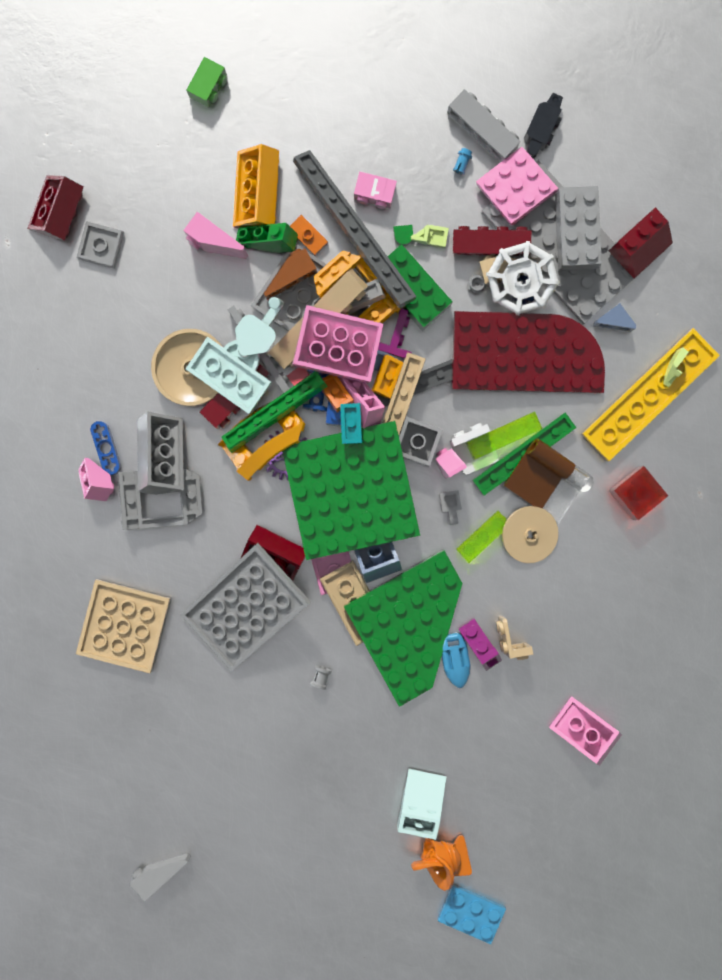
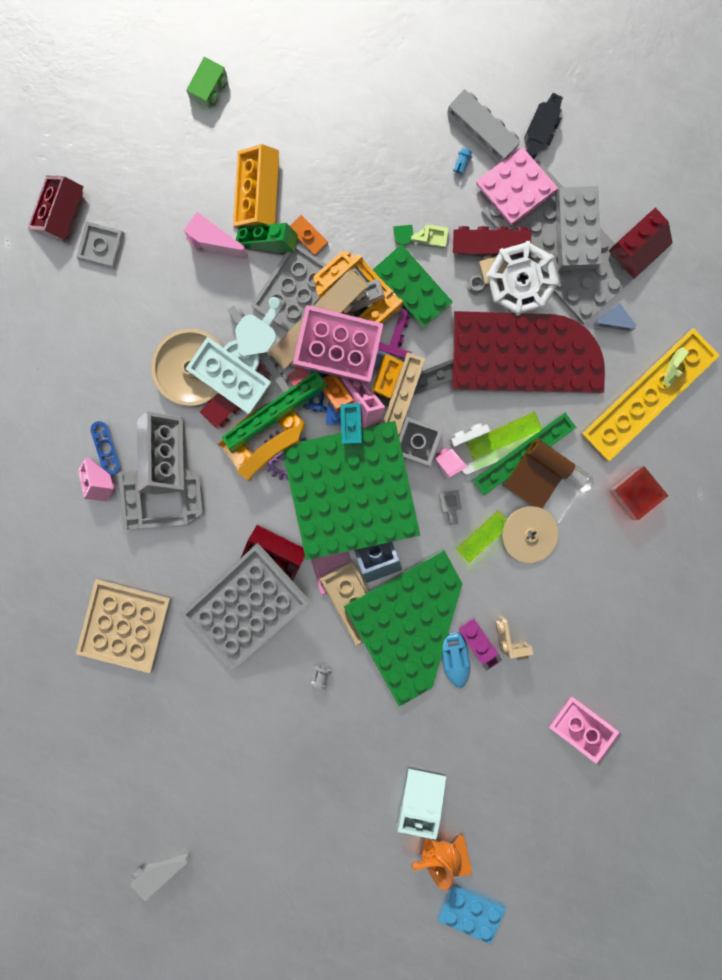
dark orange slope [264,248,317,300] -> none
dark grey plate [293,150,416,308] -> none
bright pink brick [354,171,397,209] -> none

